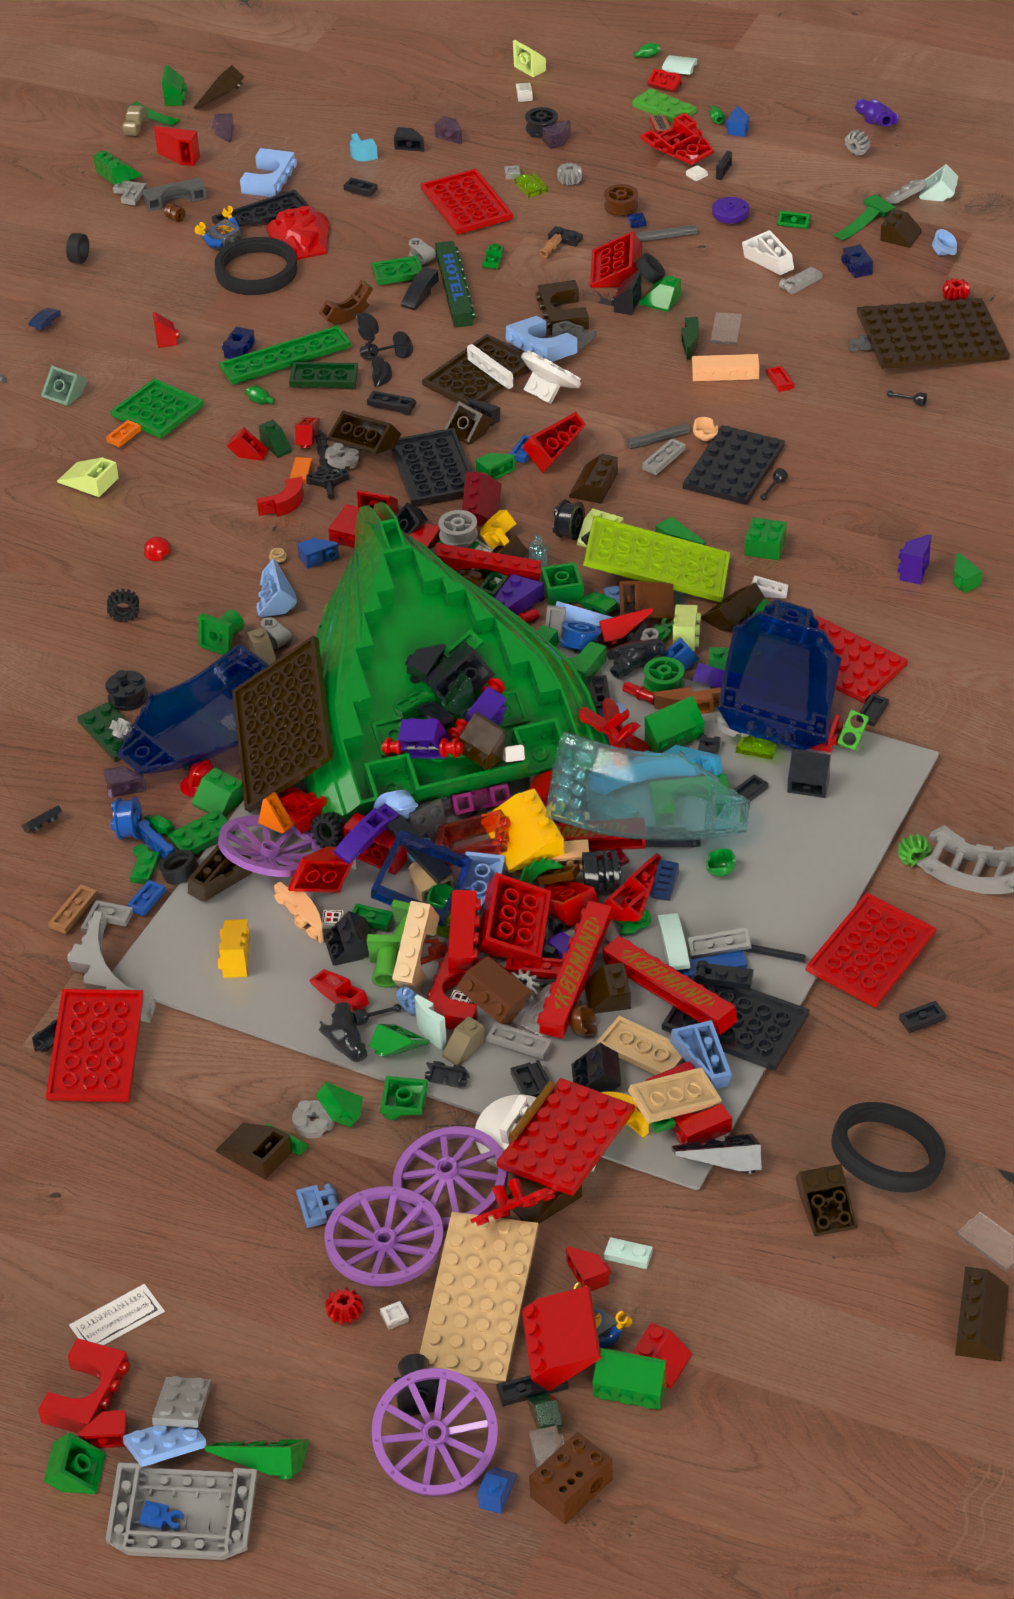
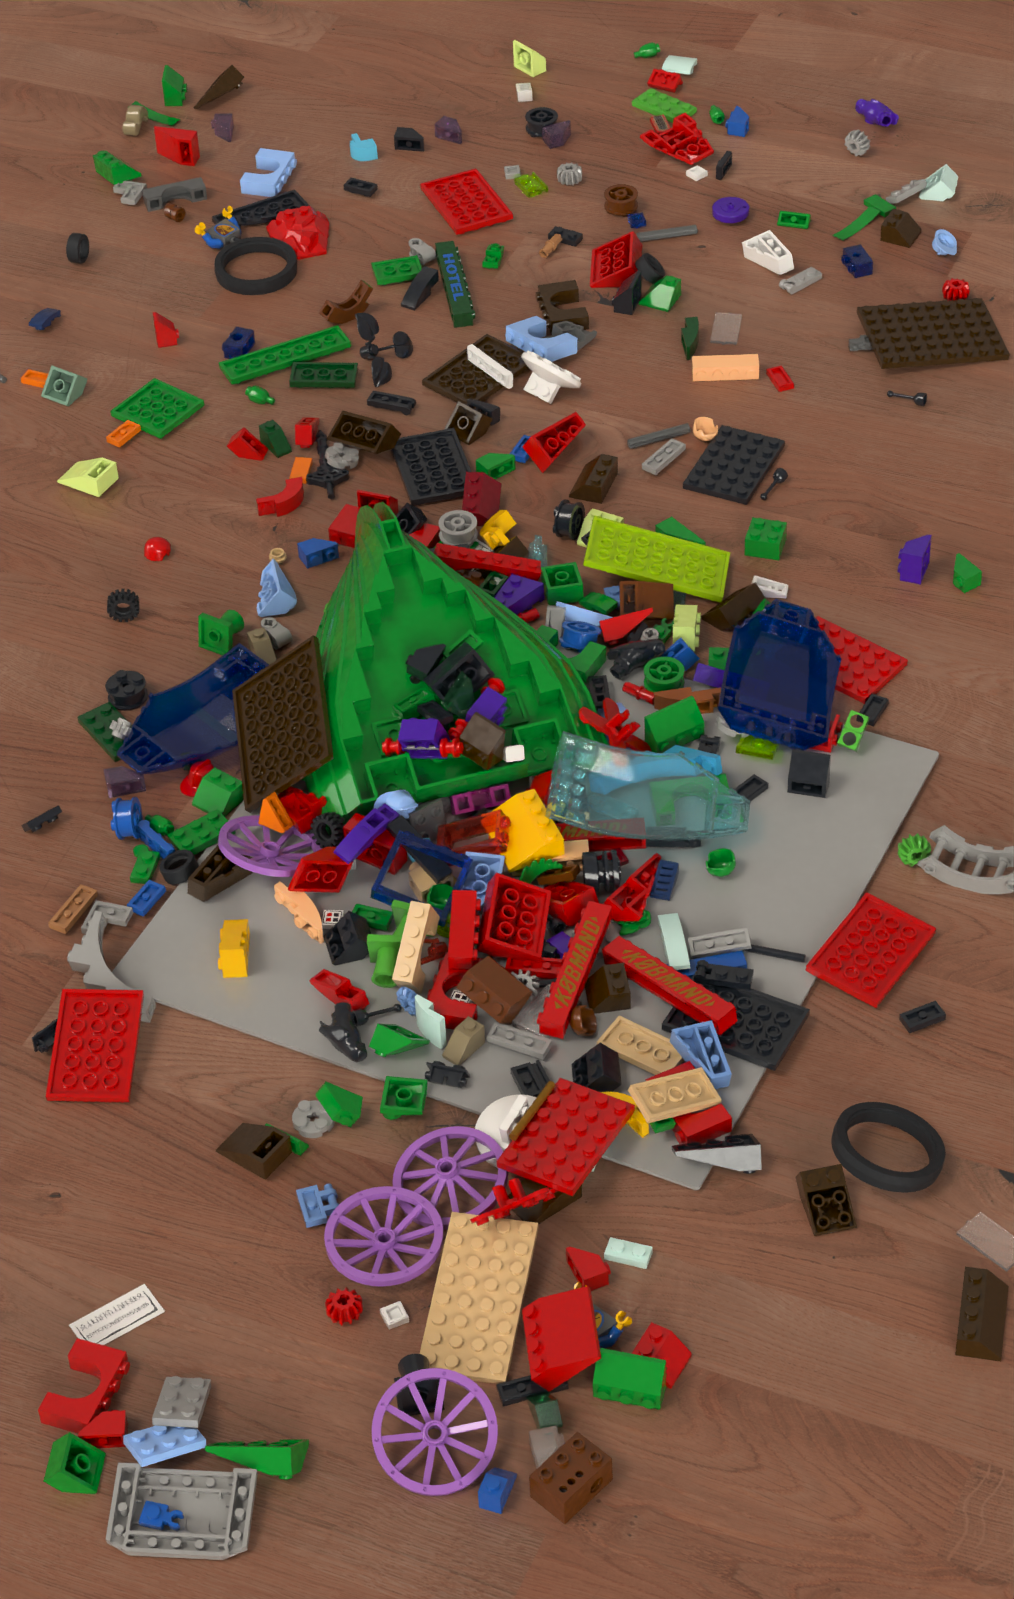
none -> orange tile [20,369,48,388]

